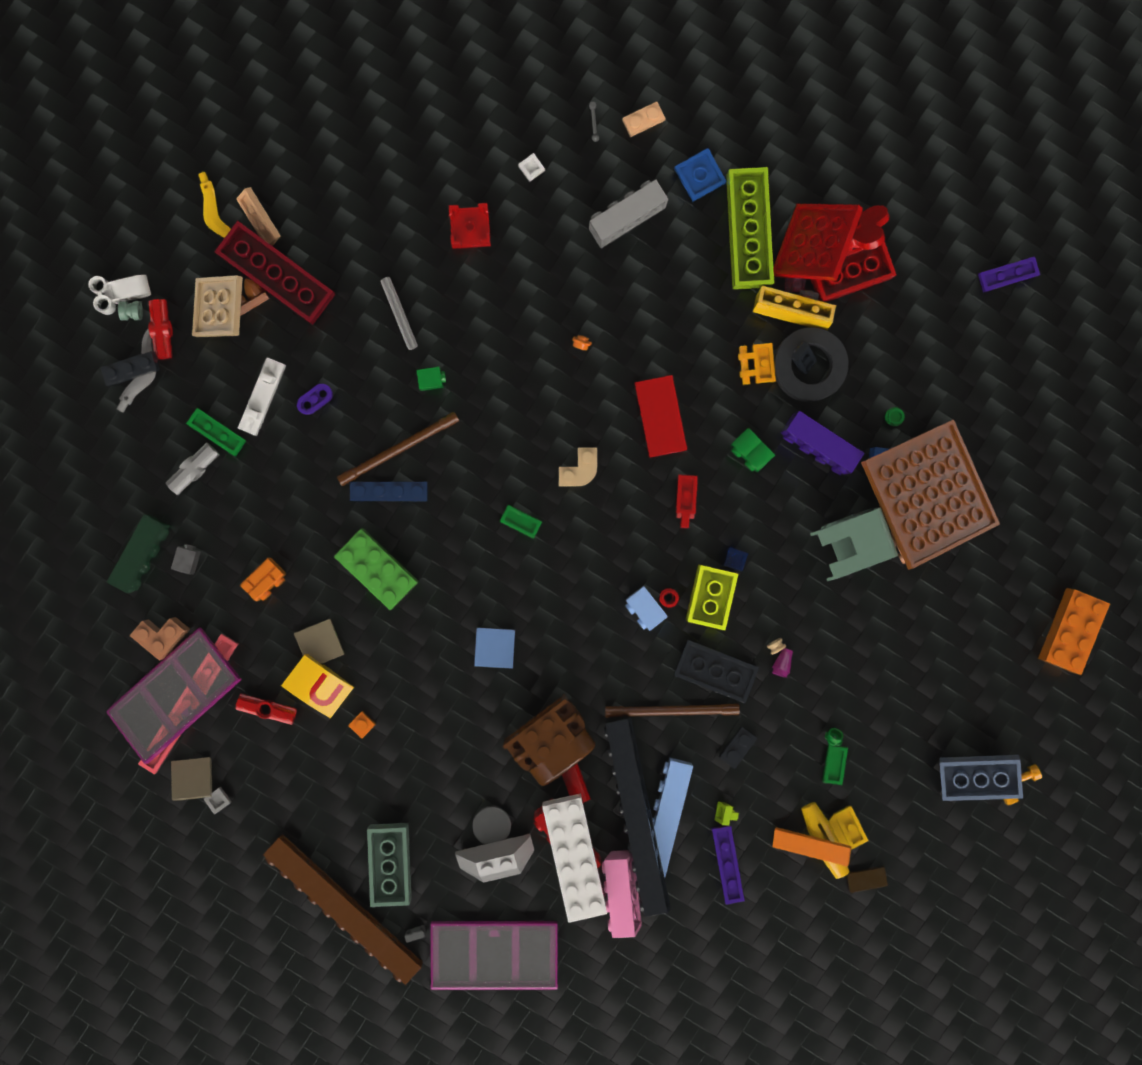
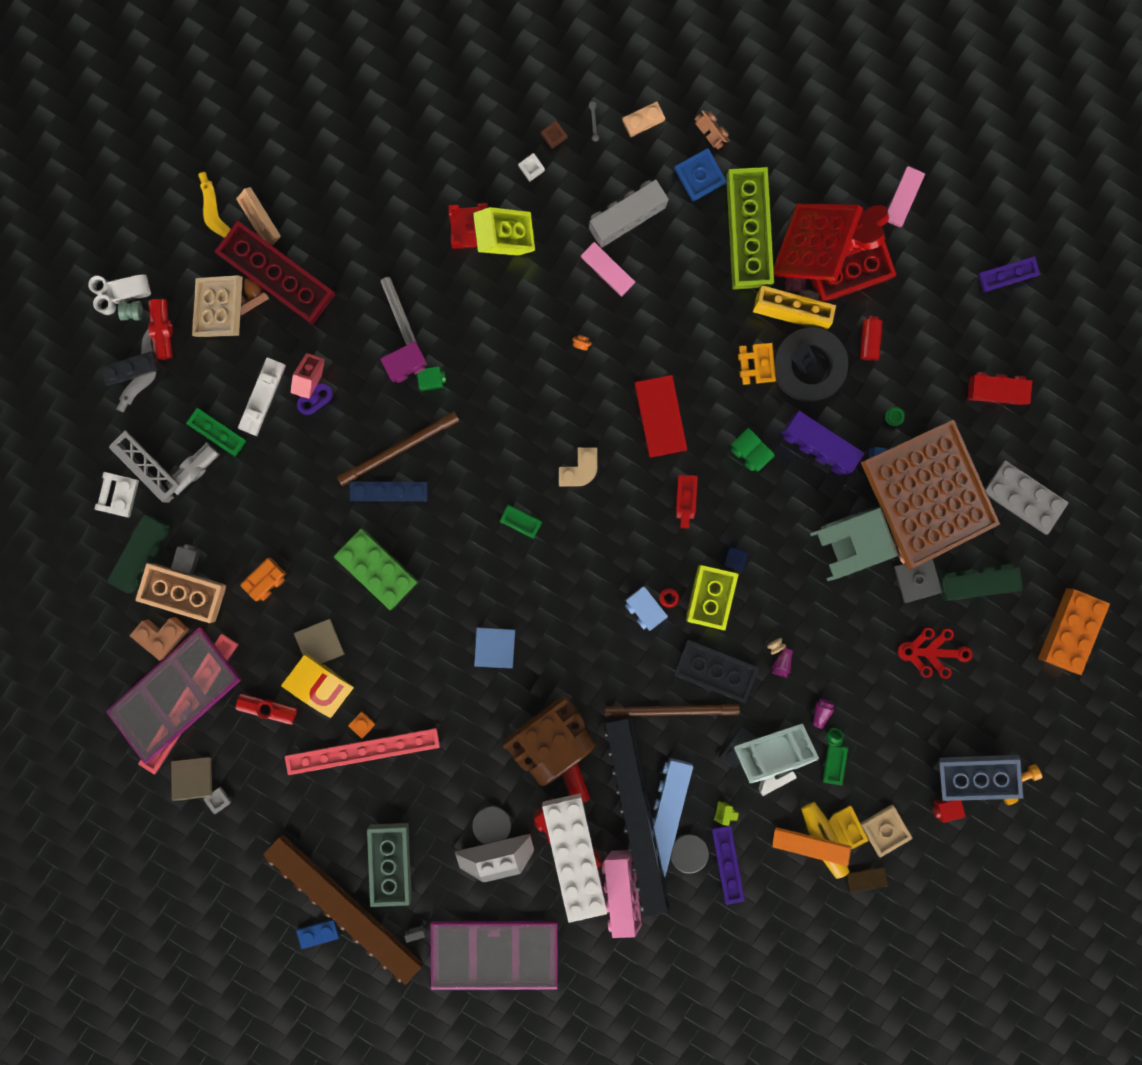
none -> white plate [94,472,139,517]
none -> light grey fence [109,431,180,502]
none -> light nougat brick [135,563,227,623]
none -> coral plate [285,728,440,775]
none -> coral brick [291,353,325,399]
none -> blue plate [297,919,340,949]
none -> magenta slope [381,341,428,383]
none -> neon yellow brick [473,207,535,255]
none -> copper plate [541,121,567,149]
none -> bright pink tile [581,242,635,297]
none -> dark grey tile [670,834,709,873]
none -> nougat hinge [695,110,730,150]
none -> light aqua slope [734,724,819,783]
none -> white slope [758,770,797,796]
none -> magenta cone [812,699,835,729]
none -> red brick [860,316,883,360]
none -> tan plate [860,804,913,857]
none -> bright pink tile [888,166,925,228]
none -> dark grey plate [894,559,942,603]
none -> red plant [898,628,972,679]
none -> red brick [933,799,966,823]
none -> clear green brick [939,564,1023,601]
none -> red brick [967,372,1032,405]
none -> light grey plate [985,461,1068,535]

